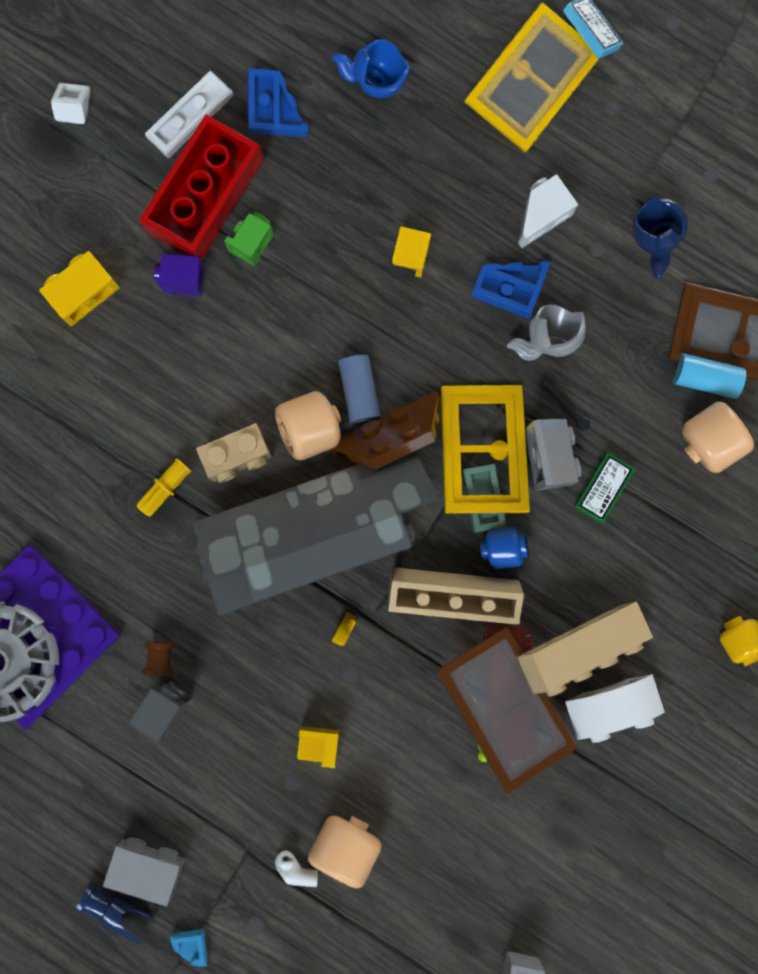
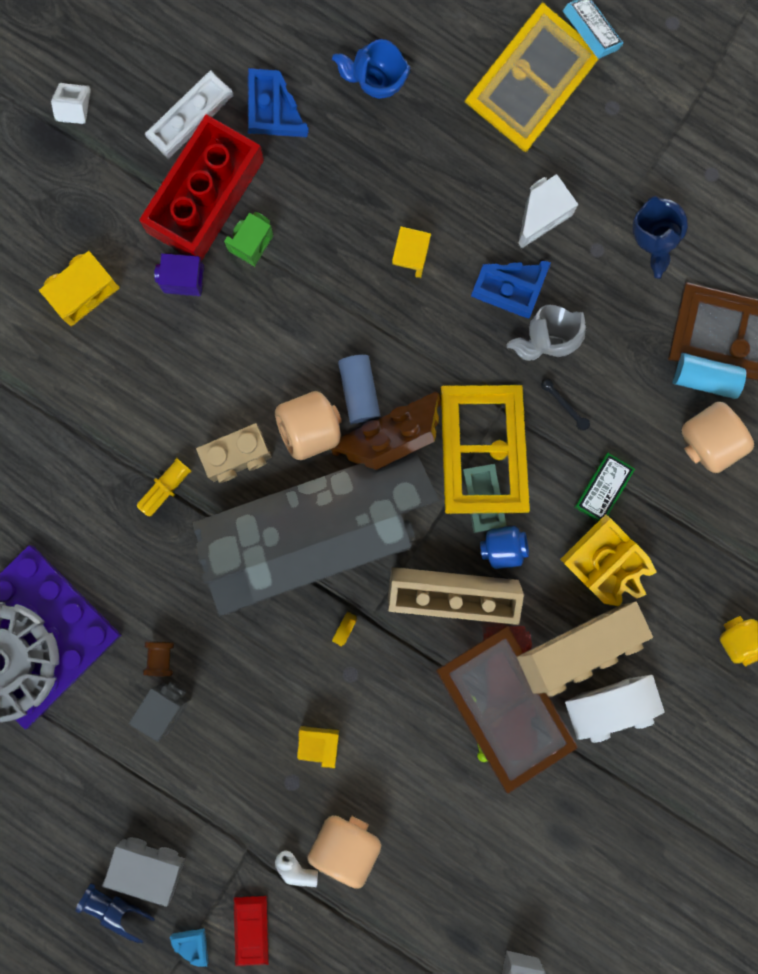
light grey slope [525,419,581,492] -> none
none -> red tile [234,896,269,966]
none -> yellow plate [560,515,656,606]

